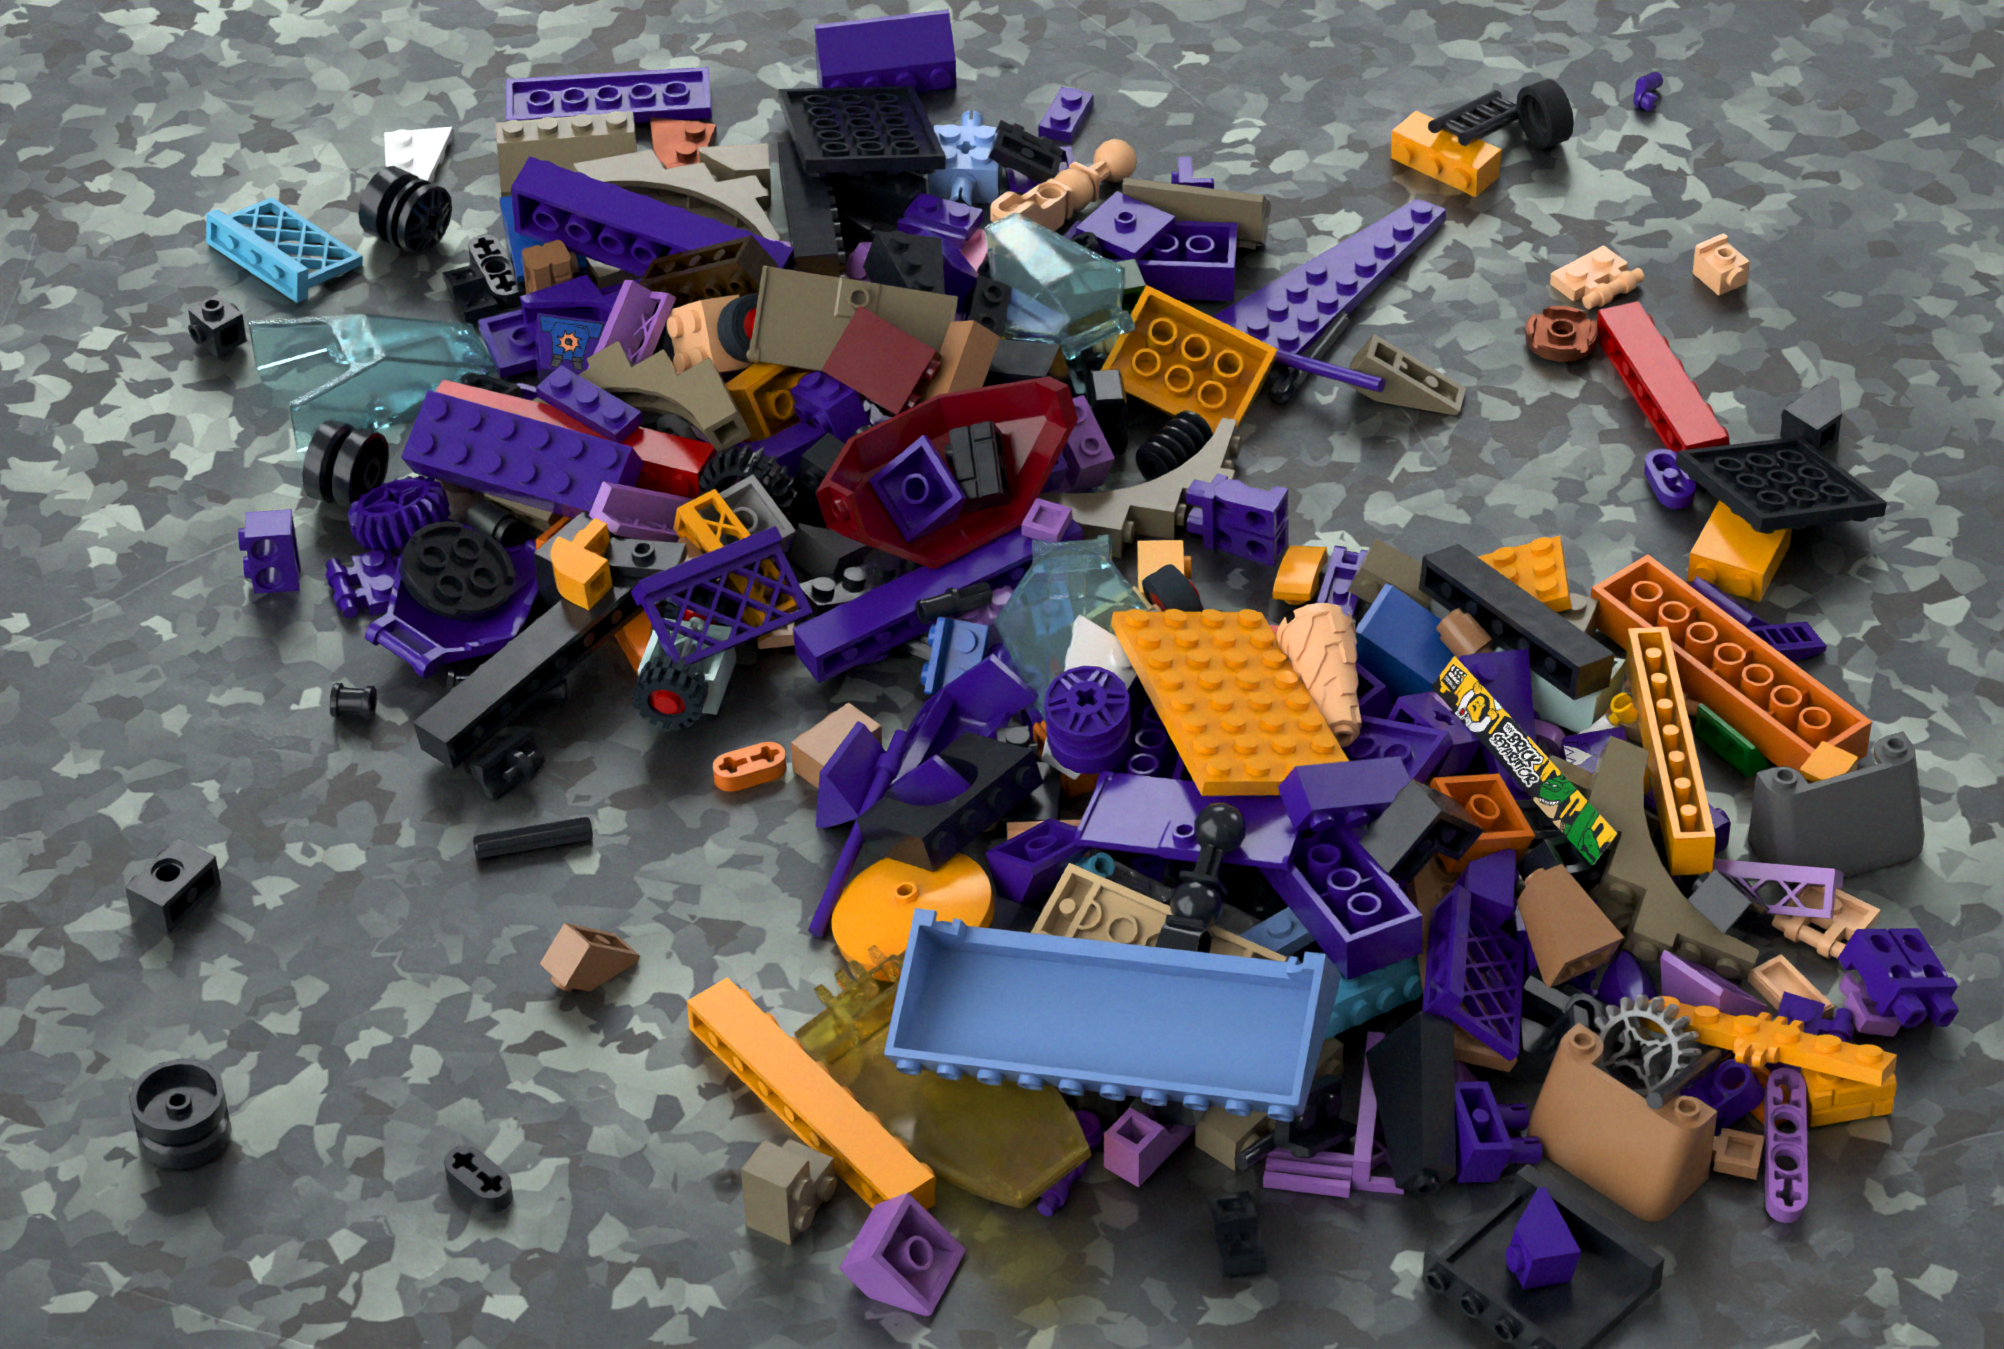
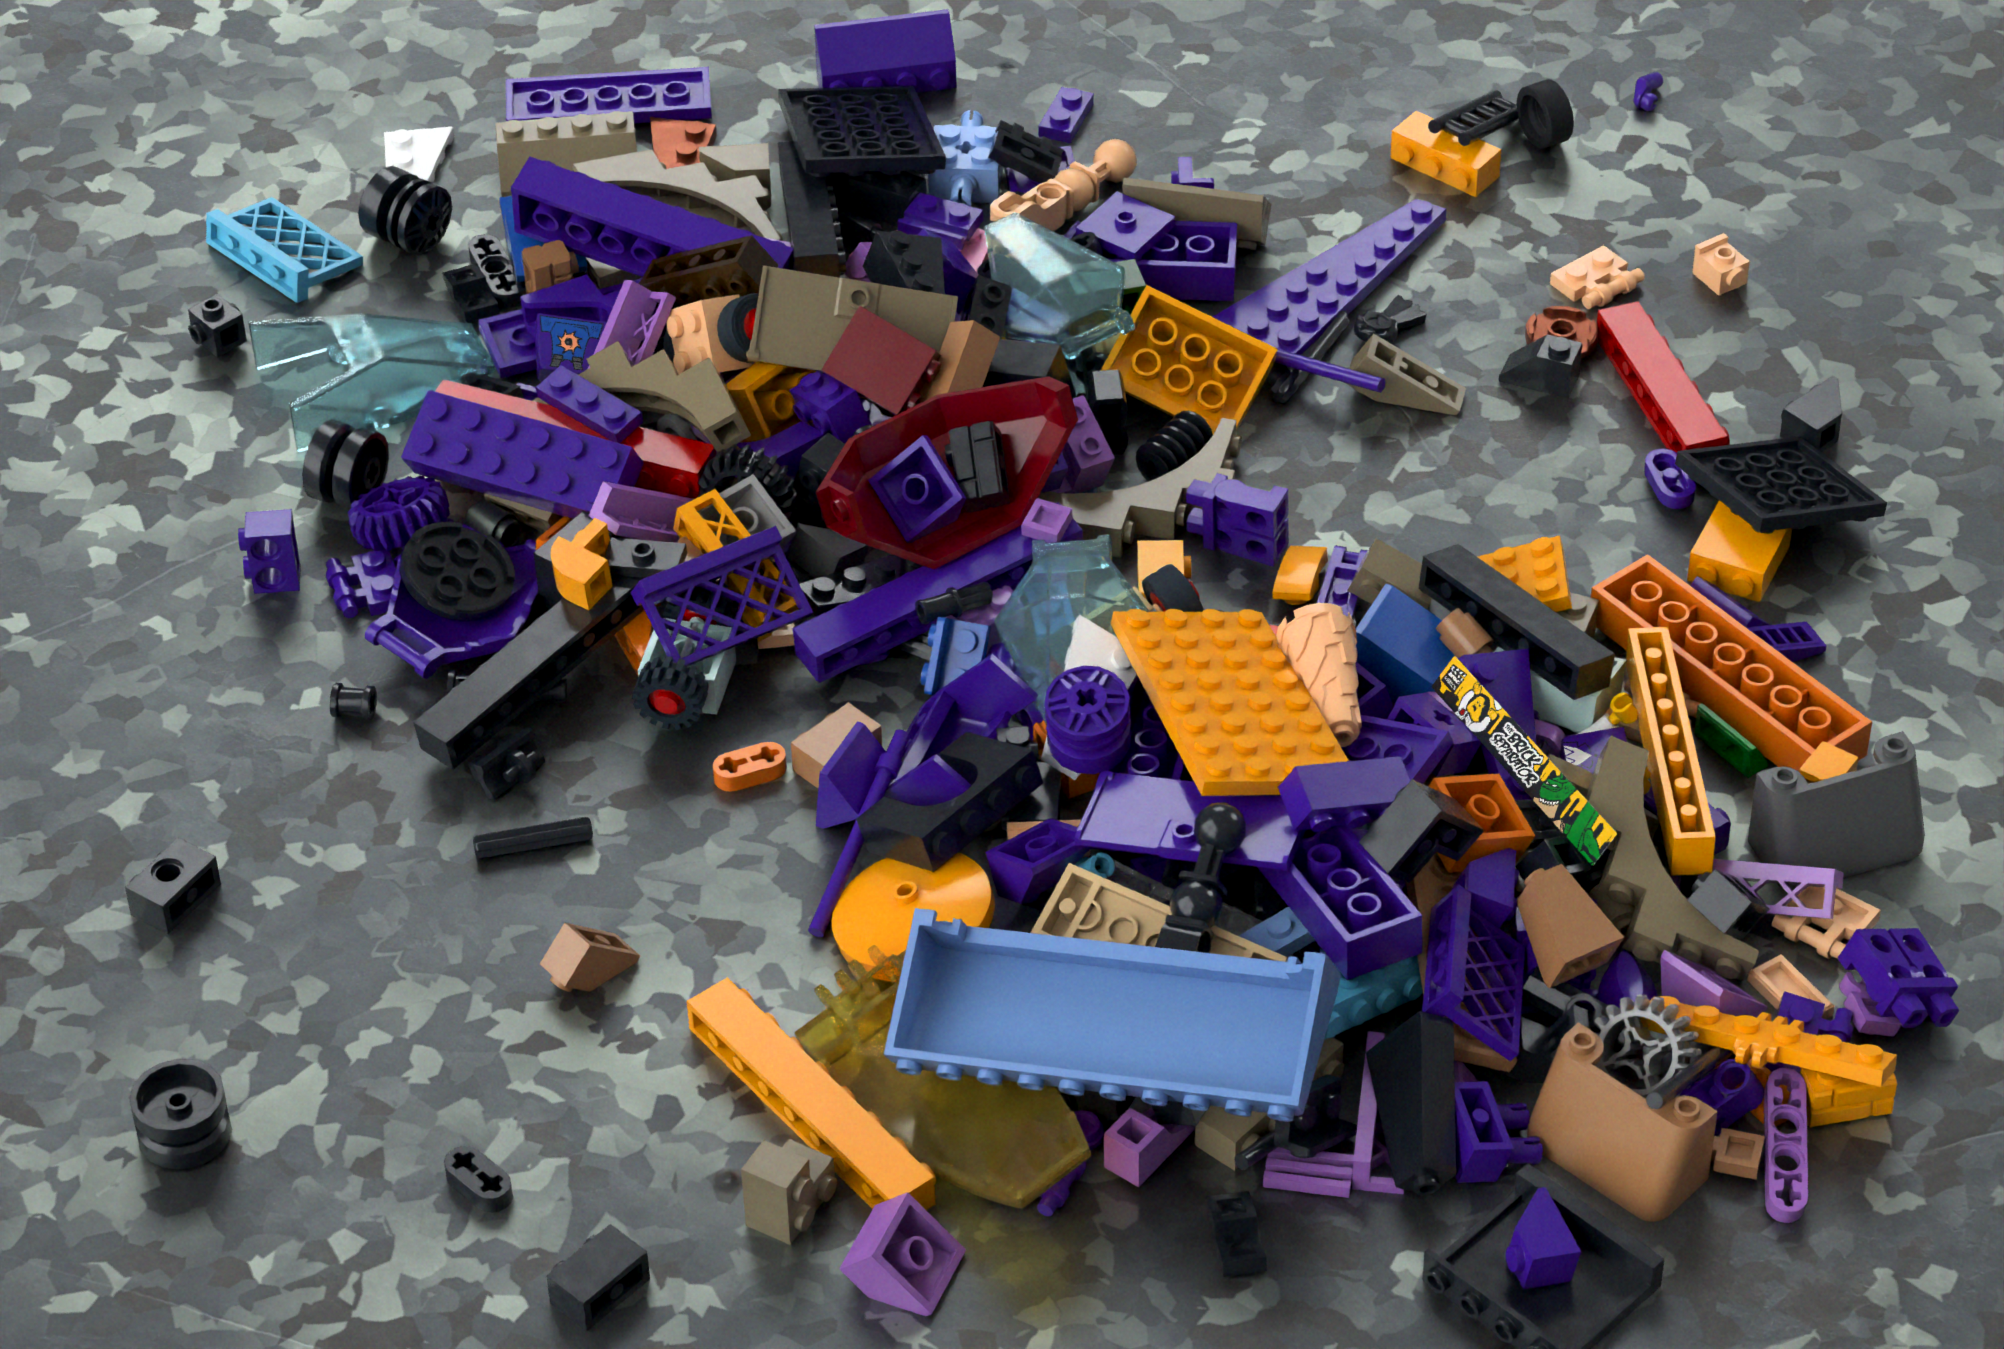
none -> black brick [546,1224,650,1331]
none -> black piece [1354,295,1427,343]
none -> black slope [1499,334,1582,398]

